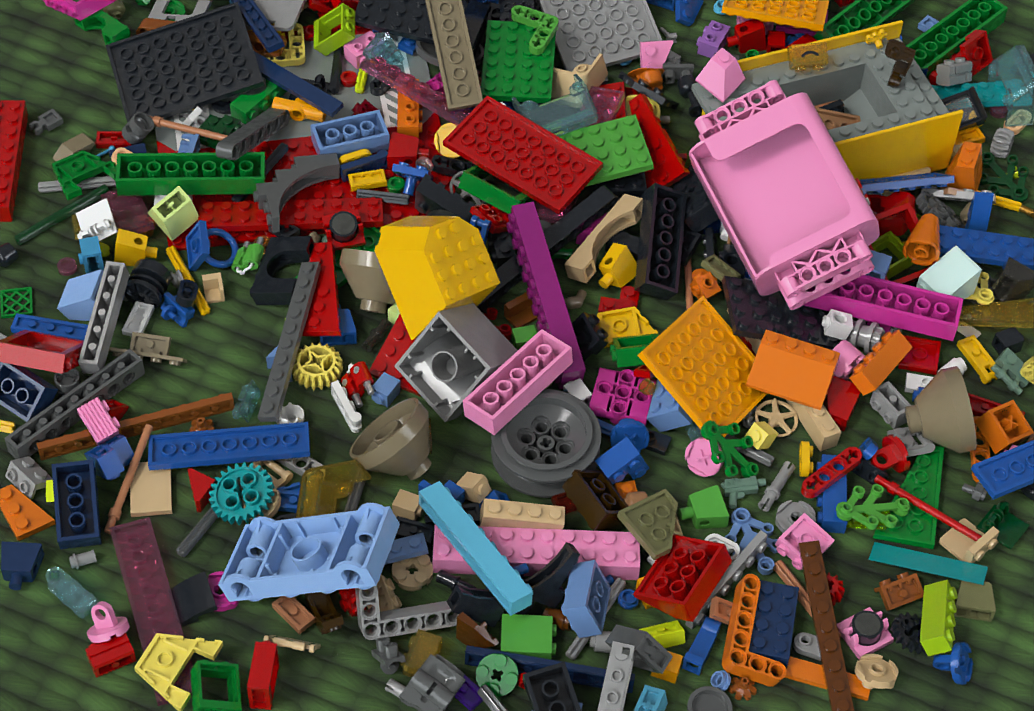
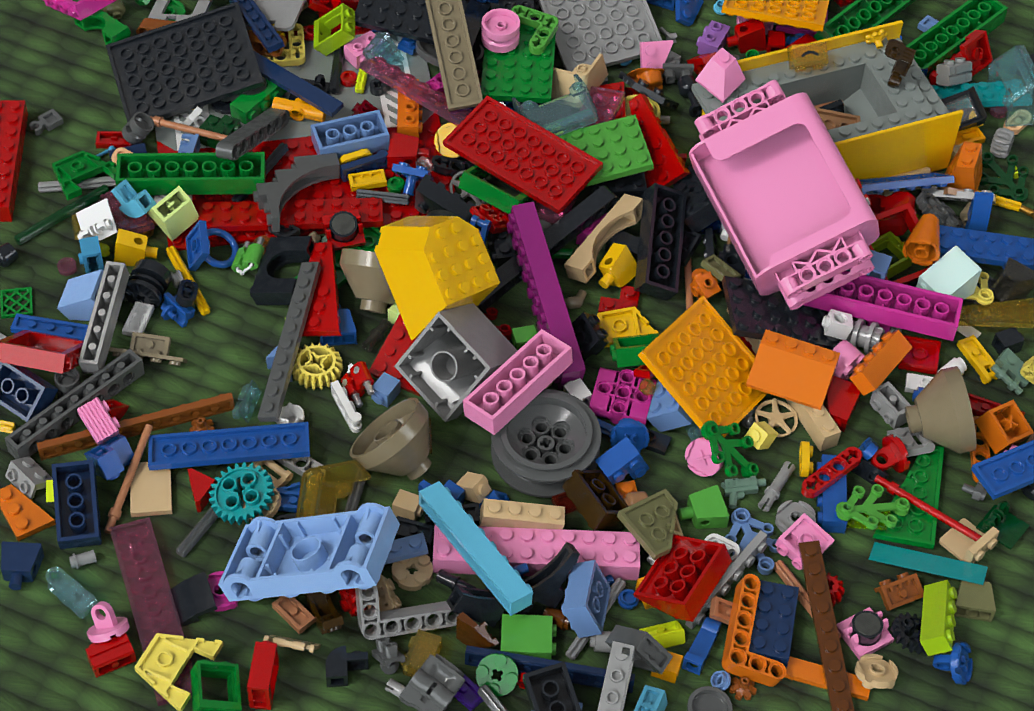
dark tan slope [53,133,95,161] -> none
tan panel [202,272,225,304] -> none
dark orange panel [504,292,537,328] -> none
dark grey axle [724,434,775,467] -> none
light grey plate [793,632,821,661] -> none
none -> medium azure brick [111,179,157,218]
none -> black brick [325,646,369,687]
none -> bright pink wheel [481,8,520,53]
none -> red slope [686,52,716,75]

